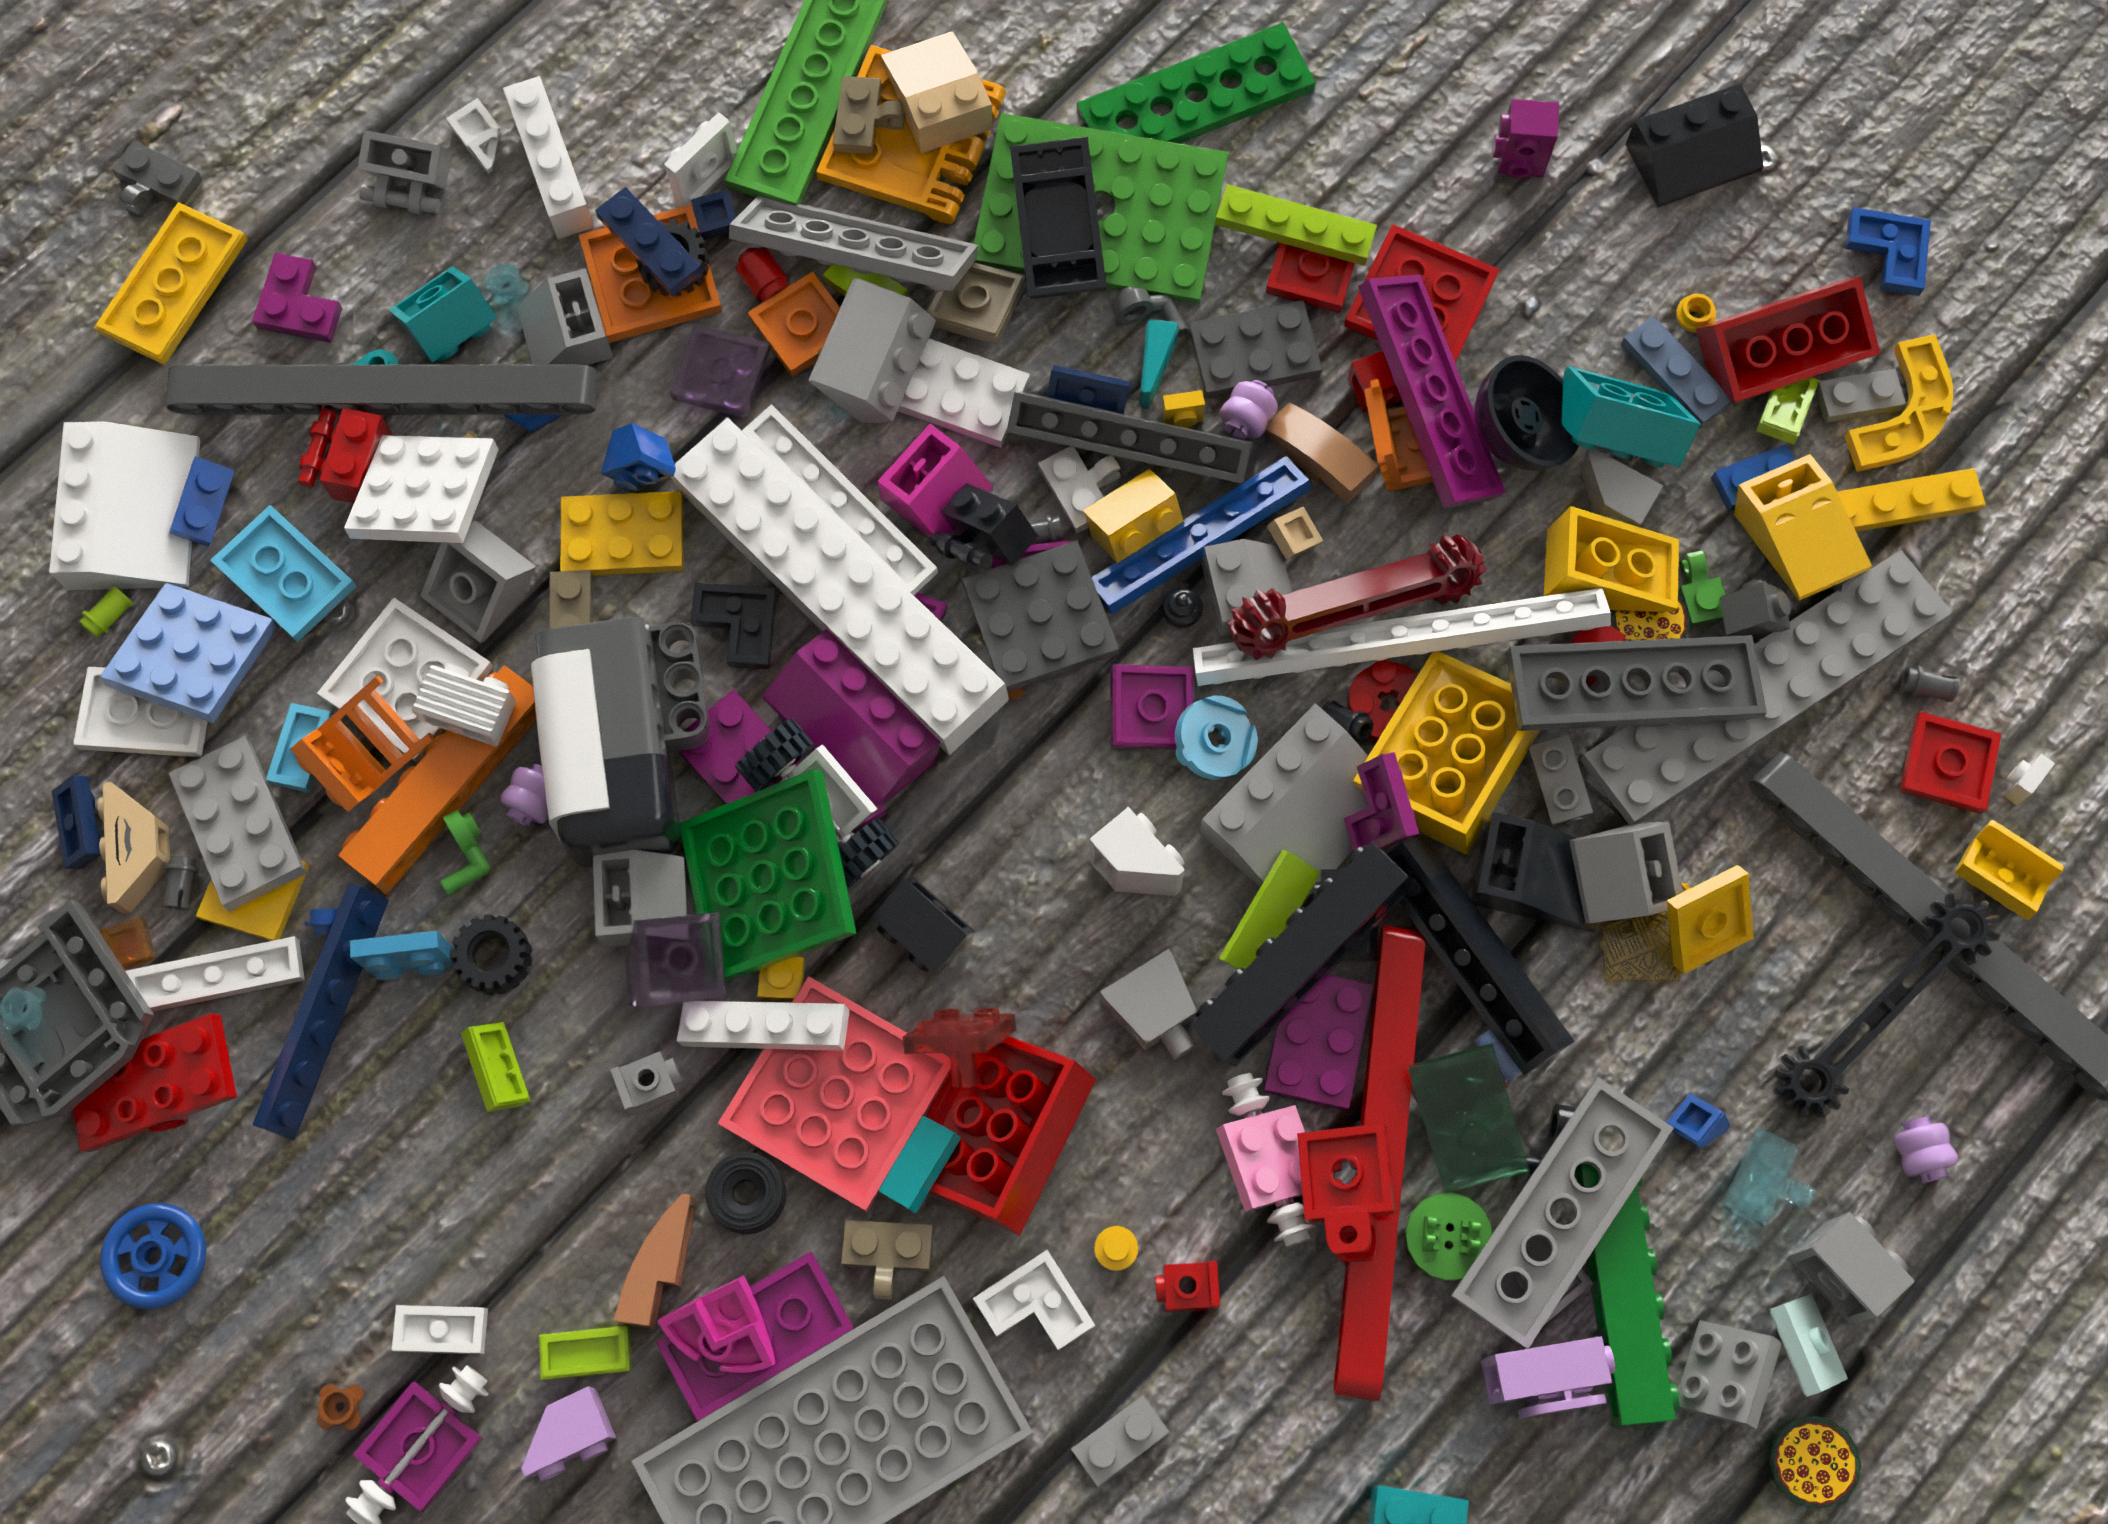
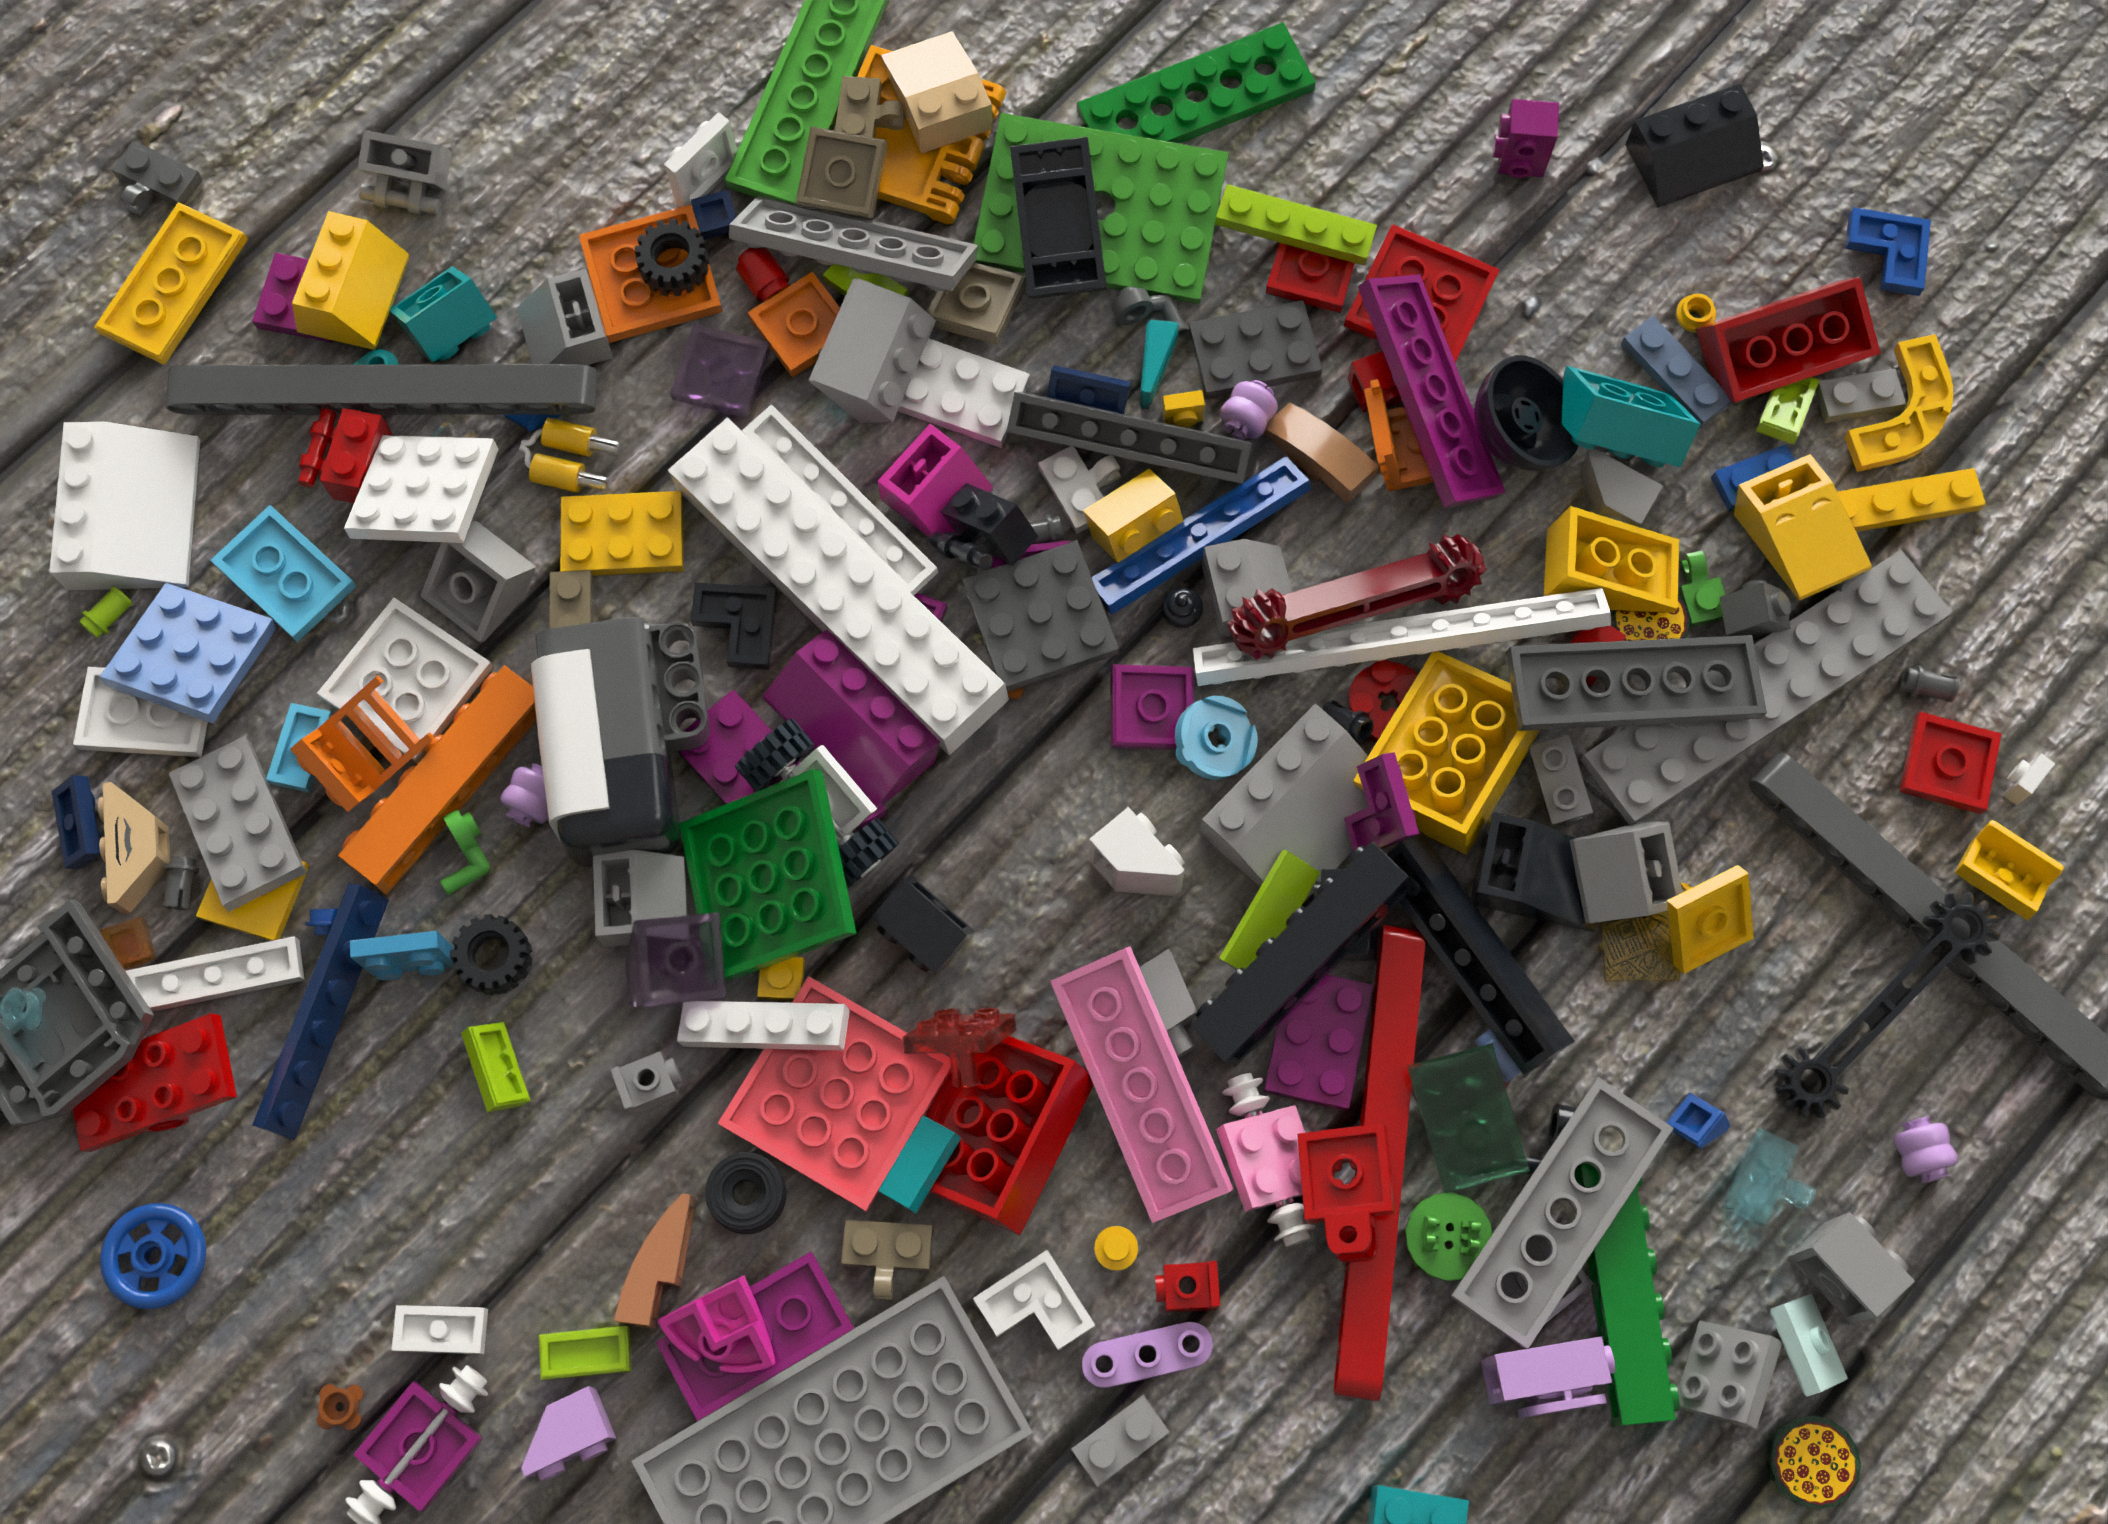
blue plate [169,456,235,547] -> none
white brick [412,664,517,747] -> none
white slope [446,98,501,173] -> none
clear light blue plate [483,263,530,307] -> none
white brick [503,76,595,239] -> none
dark blue plate [595,187,703,297] -> none
blue slope [601,423,676,491] -> none
tan plate [1267,506,1323,561] -> none
none -> yellow slope [292,211,409,350]
none -> yellow piece [519,417,619,493]
none -> dark tan plate [795,126,888,220]
none -> bright pink plate [1050,946,1234,1223]
none -> lavender plate [1082,1322,1213,1388]

